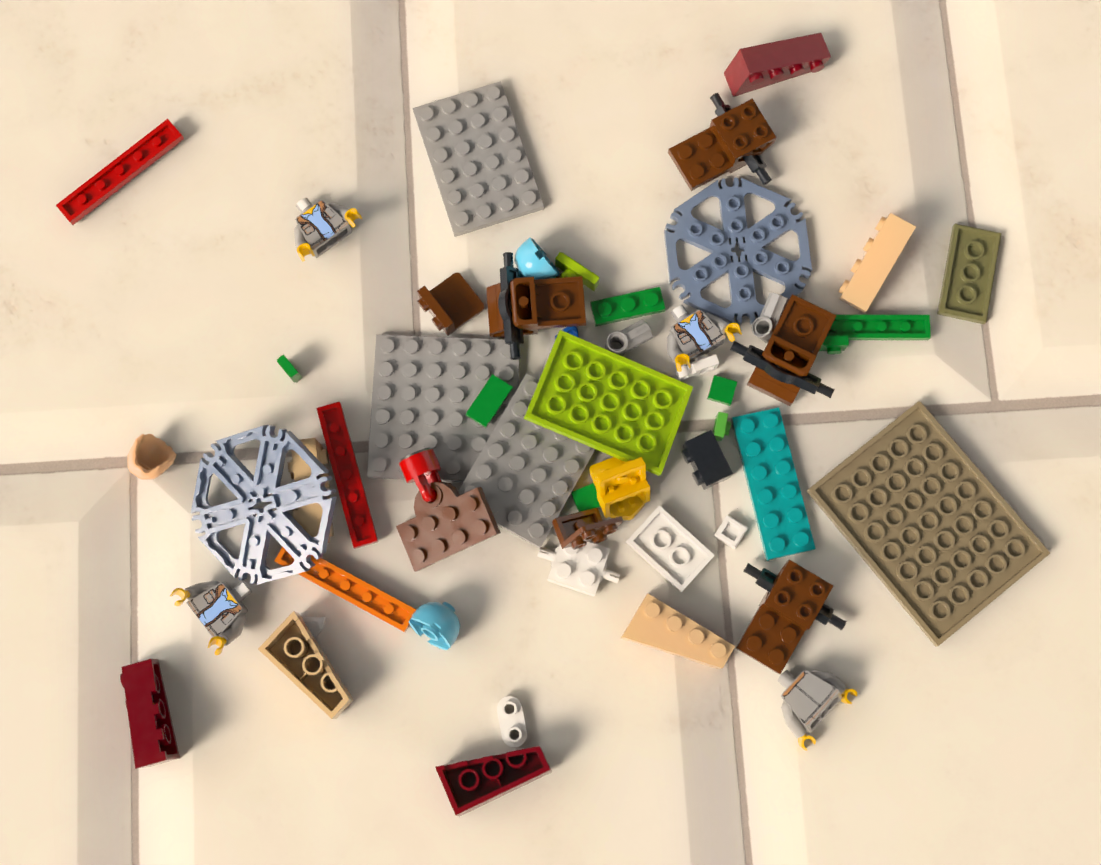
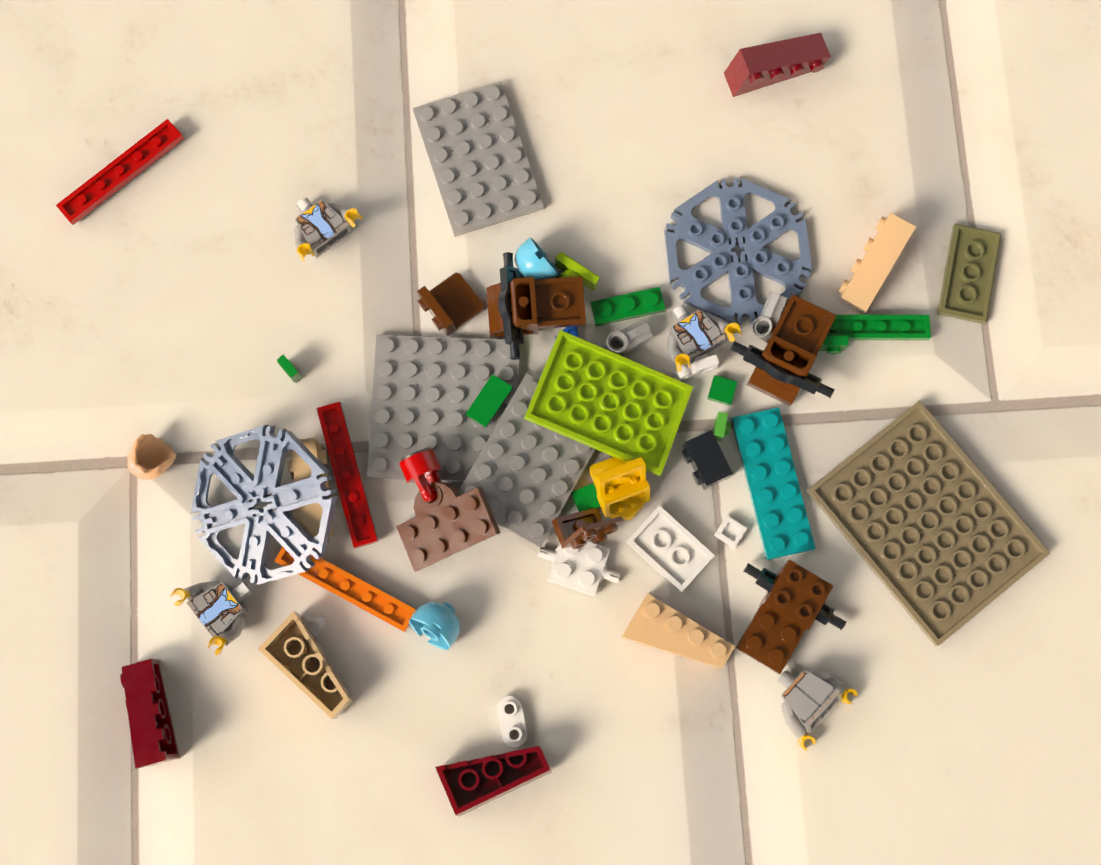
reddish brown piece [668,93,777,191] -> none

